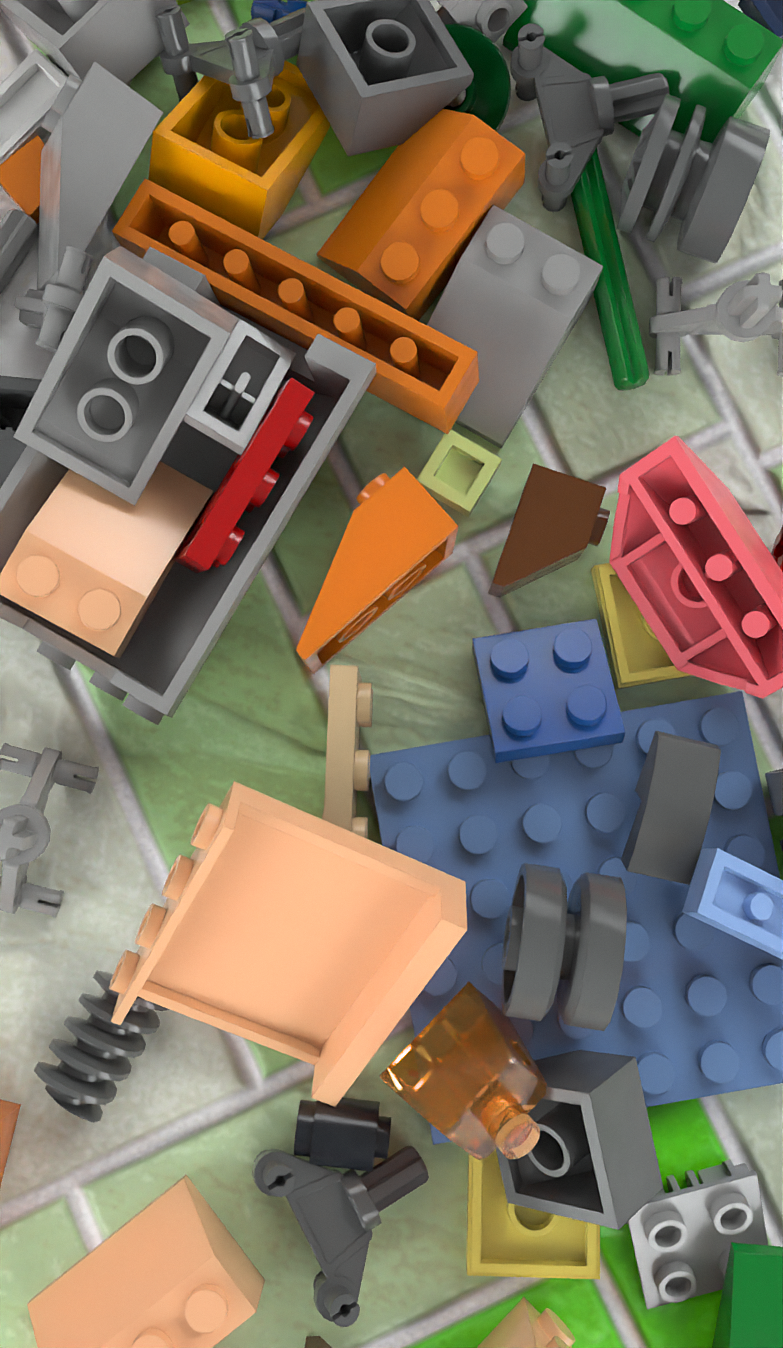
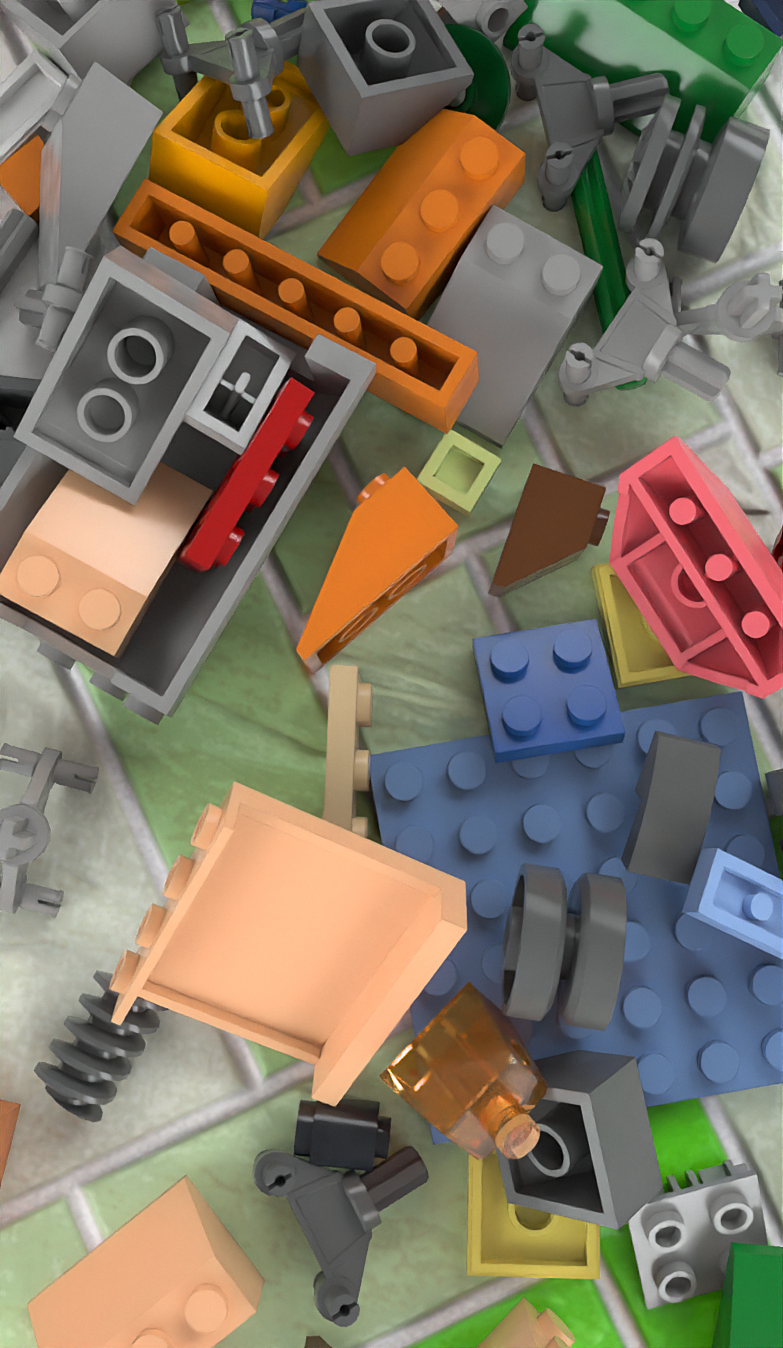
none -> light grey axle [558,238,731,406]

